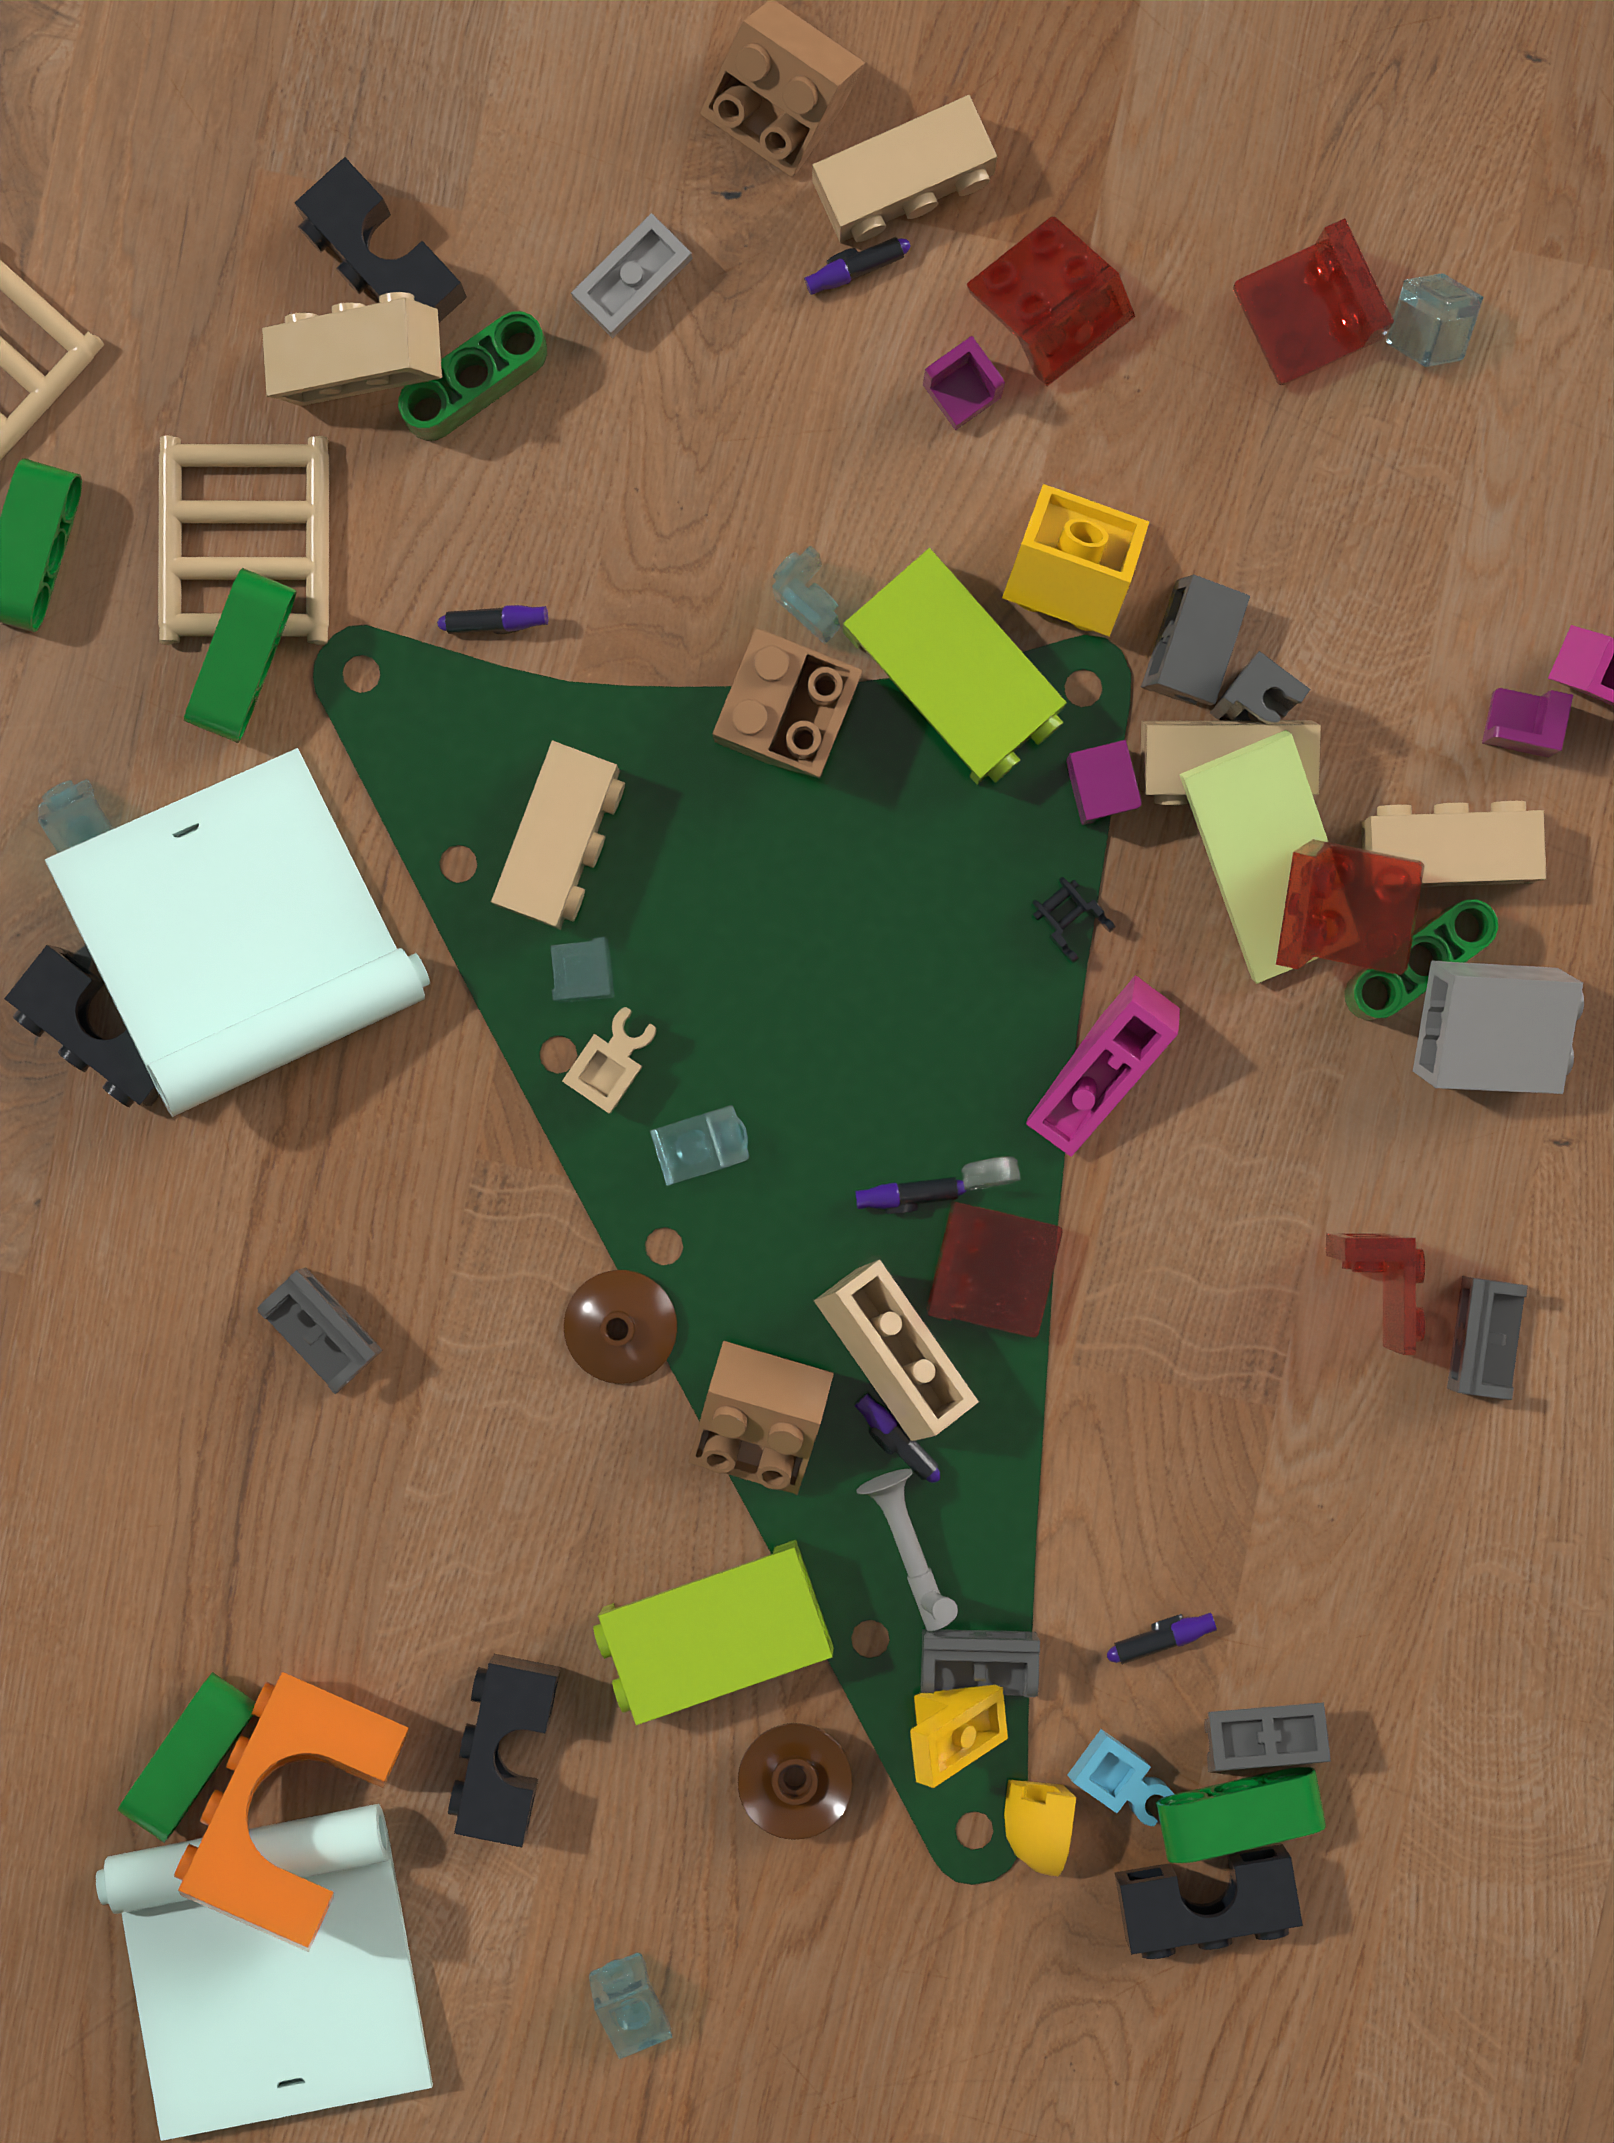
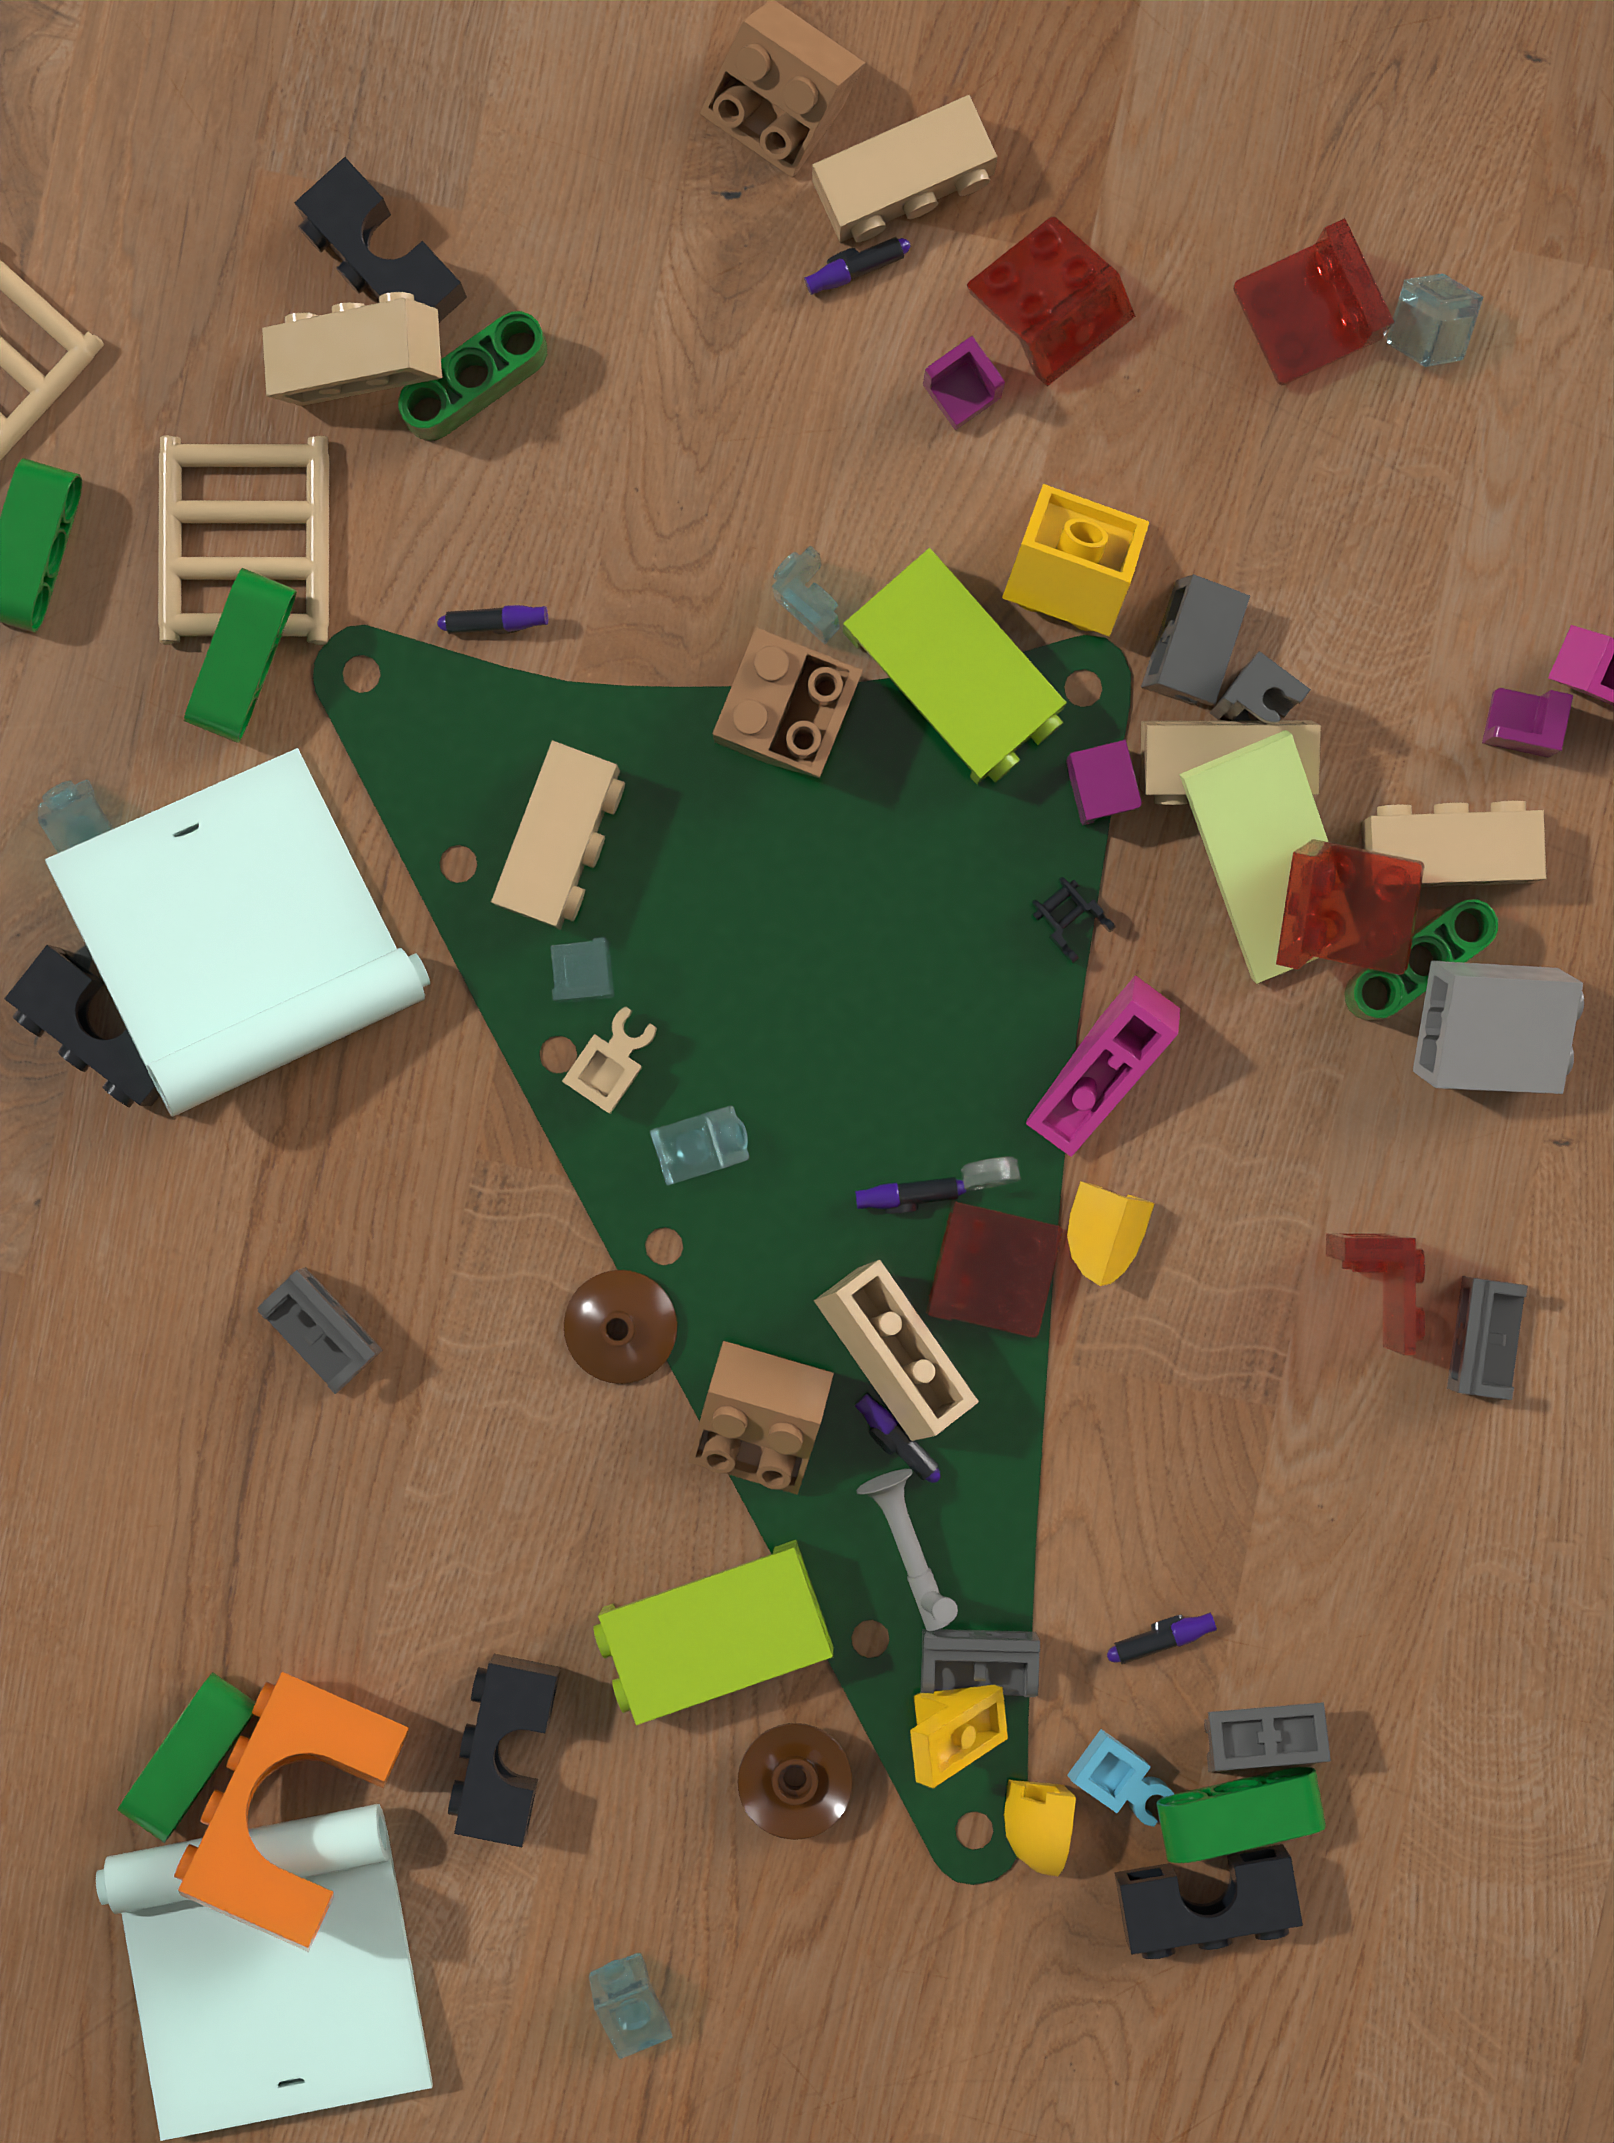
light grey plate [571,213,693,339] -> none
none -> yellow brick [1067,1181,1155,1286]

